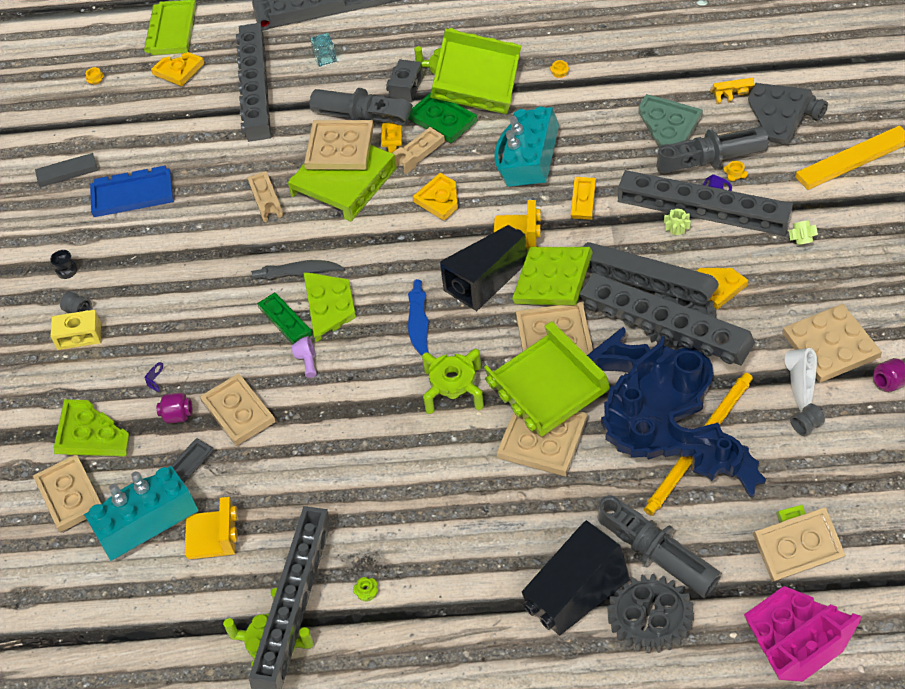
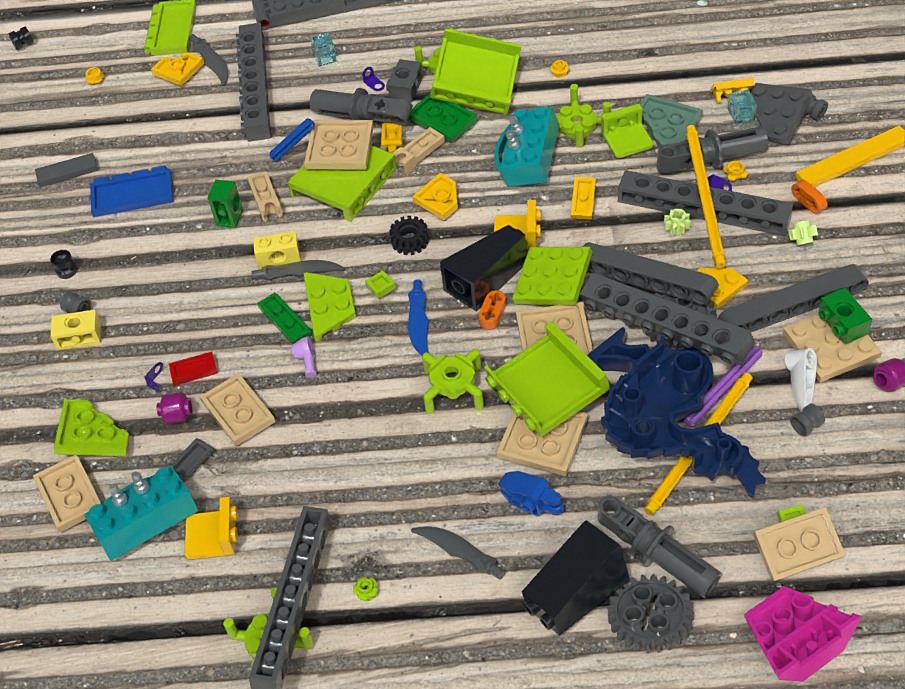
none -> black wheel [8,26,34,50]
none -> red tile [168,352,218,386]
none -> dark grey sword [189,34,228,86]
none -> green brick [207,179,243,228]
none -> light yellow brick [253,231,301,269]
none -> blue axle [269,118,315,161]
none -> dark purple piece [362,67,385,91]
none -> lime plate [365,270,396,299]
none -> black tyre [389,216,429,255]
none -> dark grey sword [411,526,505,580]
none -> orange beam [479,290,506,330]
none -> blue hinge [498,471,564,517]
none -> lime plate [544,84,611,147]
none -> lime bracket [601,104,653,158]
none -> medium lavender axle [684,346,763,427]
none -> yellow piece [686,125,726,268]
none -> dark grey beam [718,264,869,332]
none -> clear light blue brick [727,89,757,124]
none -> orange beam [791,179,827,214]
none -> green brick [818,288,873,344]

